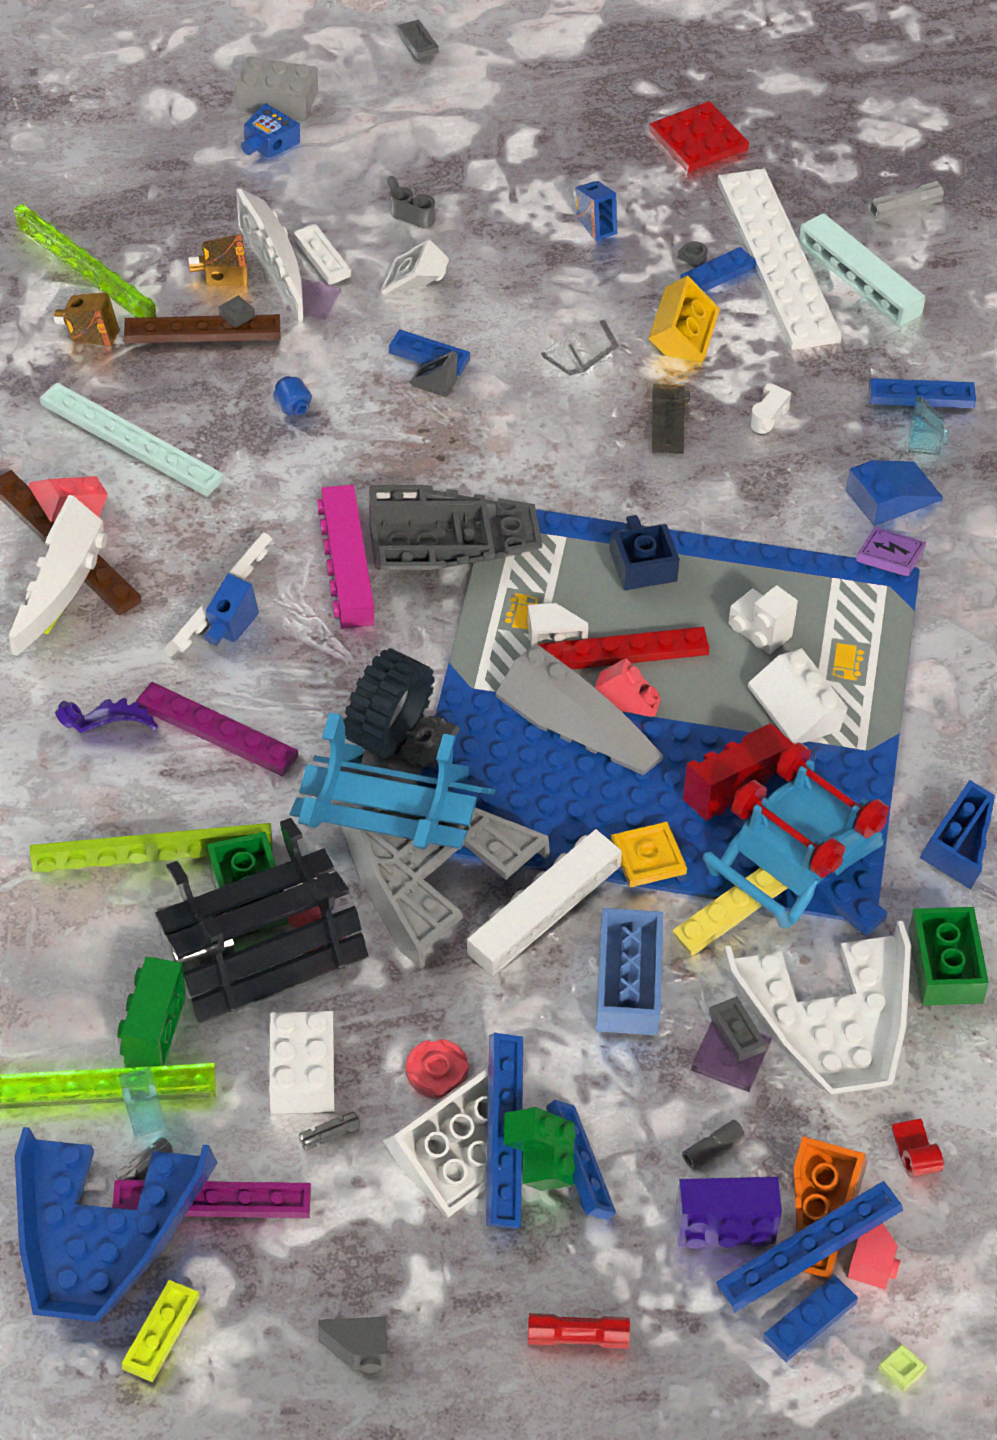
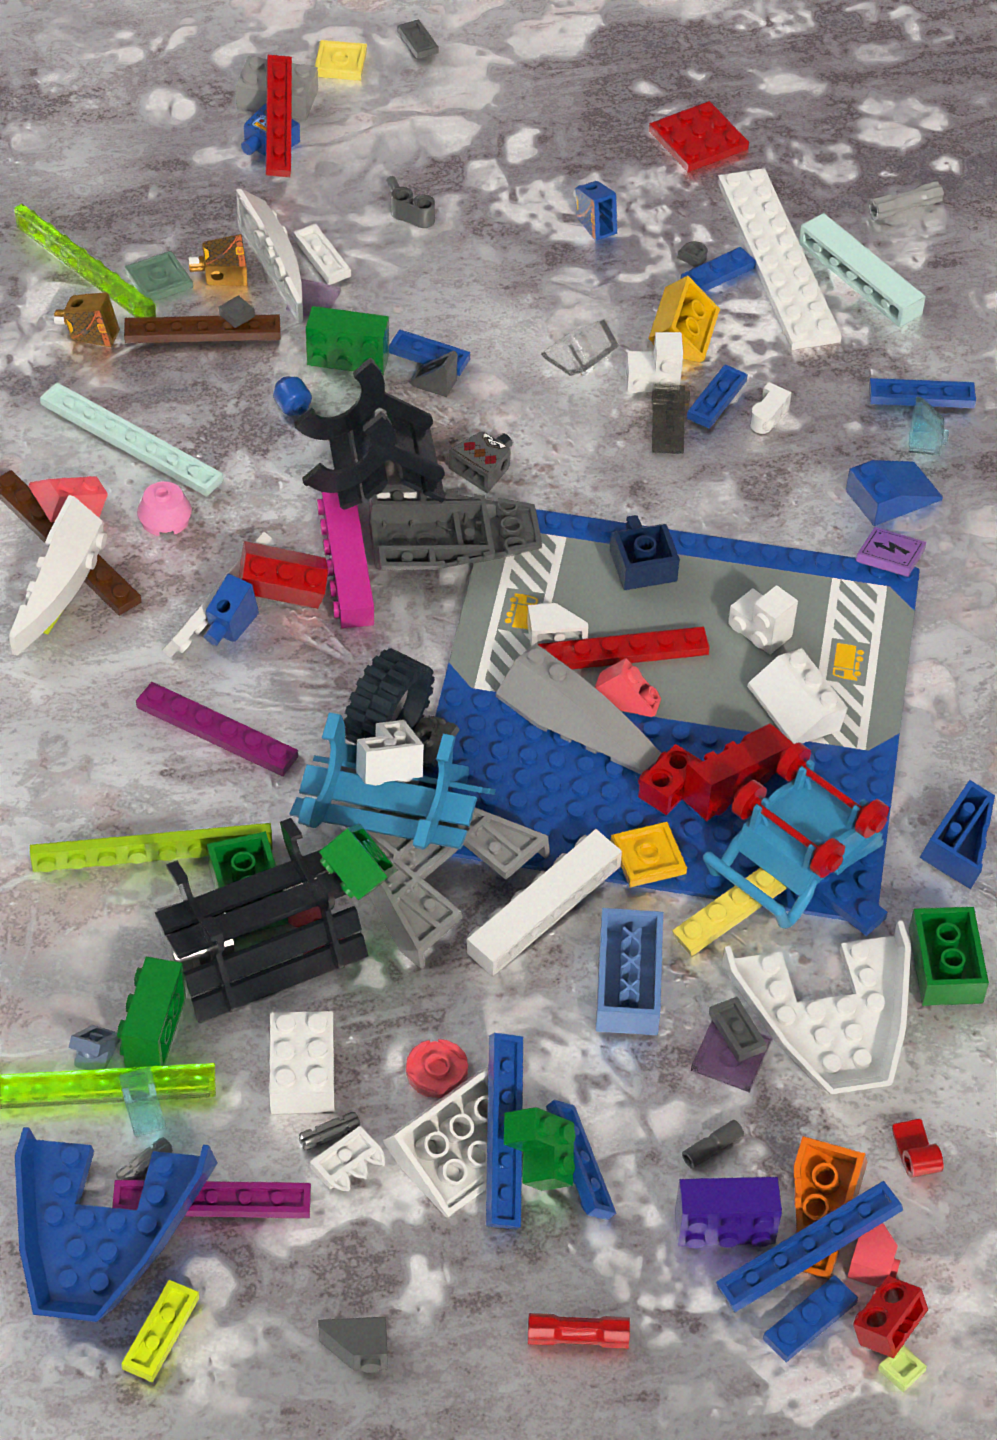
dark purple plant [55,698,158,733] -> none
white slope [380,239,449,295] -> none
none -> slope [68,1025,120,1074]
none -> sand green tile [125,251,193,304]
none -> bright pink cone [137,481,192,536]
none -> red slope [238,541,328,609]
none -> red plate [265,55,292,177]
none -> black piece [294,357,446,510]
none -> green brick [306,306,389,376]
none -> white plate [310,1126,385,1191]
none -> light yellow tile [315,40,367,81]
none -> green brick [319,823,398,901]
none -> white brick [356,720,424,786]
none -> dark grey torso [449,431,513,493]
none -> white brick [626,332,683,392]
none -> red brick [638,744,703,815]
none -> blue plate [687,364,748,429]
none -> red brick [853,1276,928,1358]

